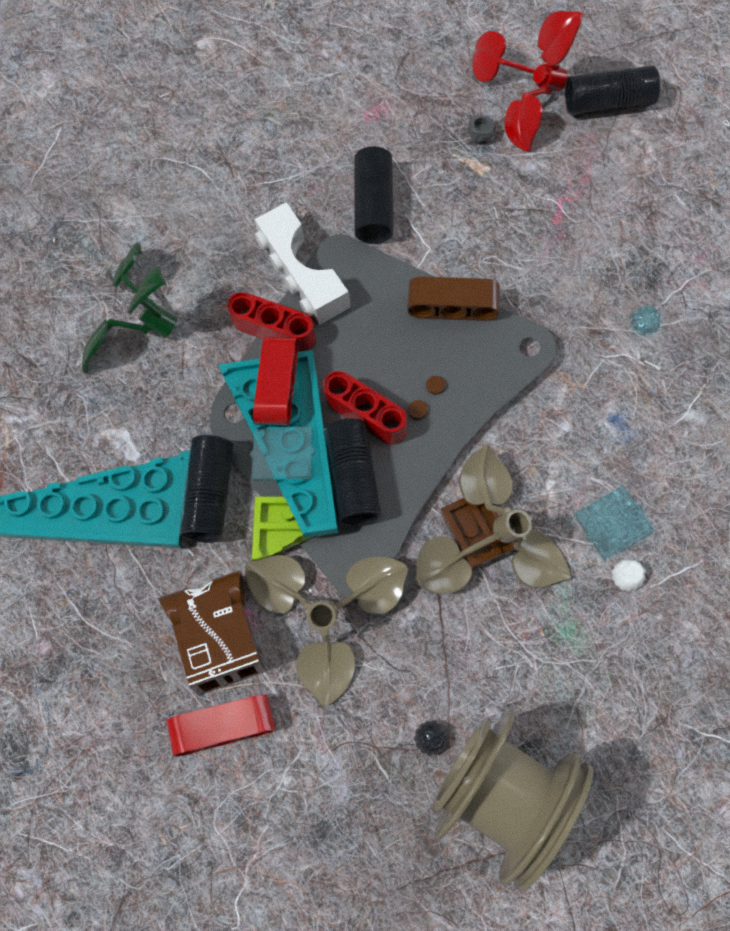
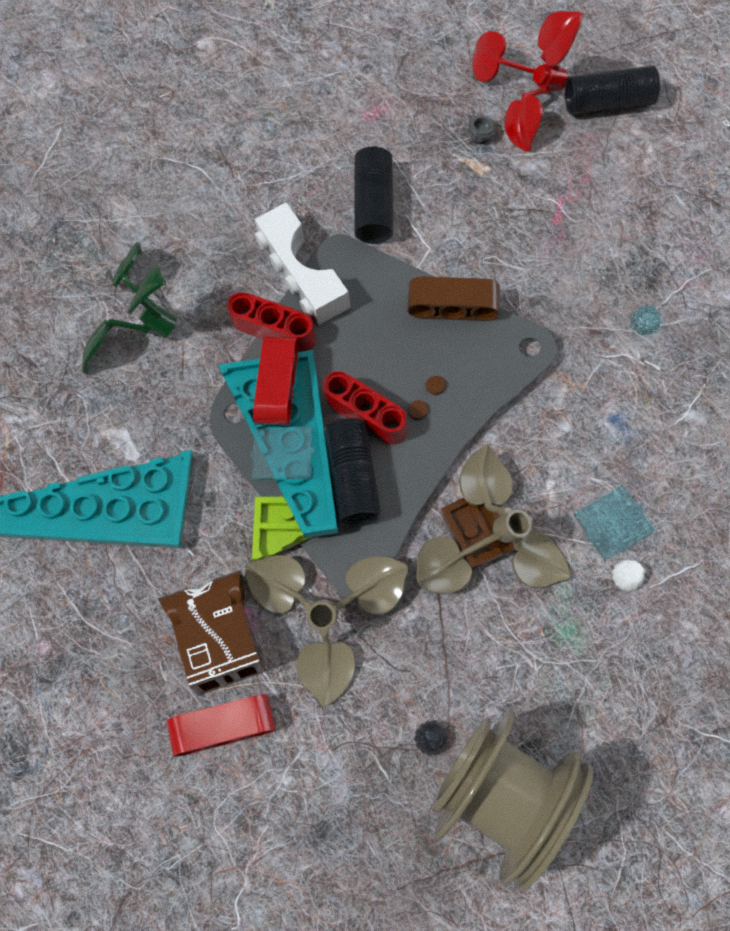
black piece [179,435,234,543] -> none

